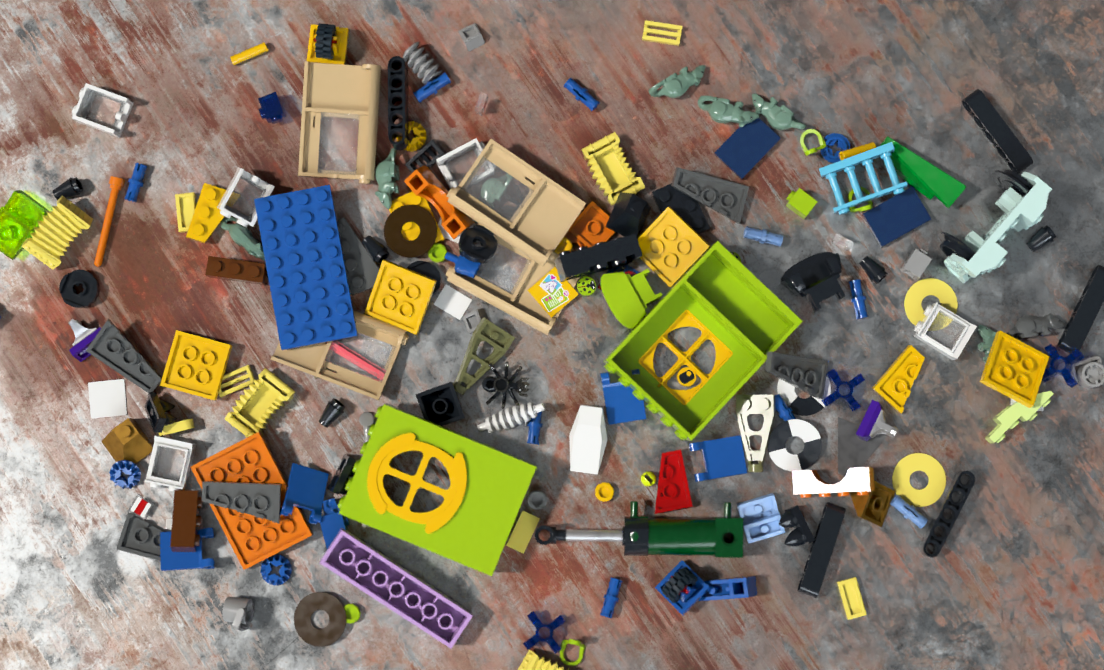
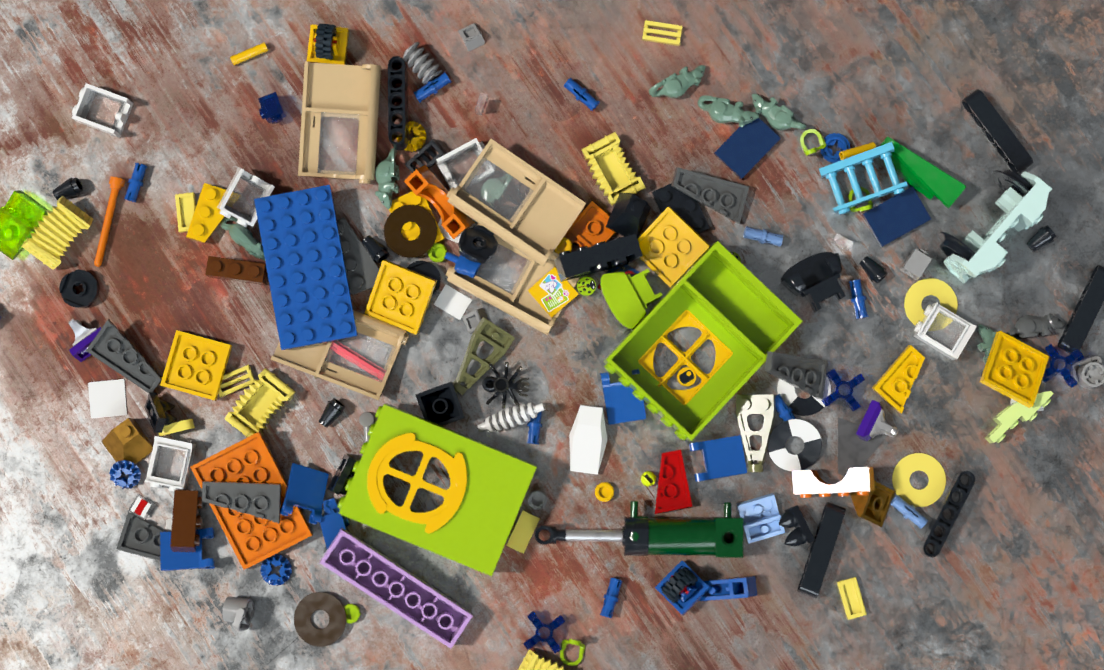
lime brick [786,188,818,219] -> none

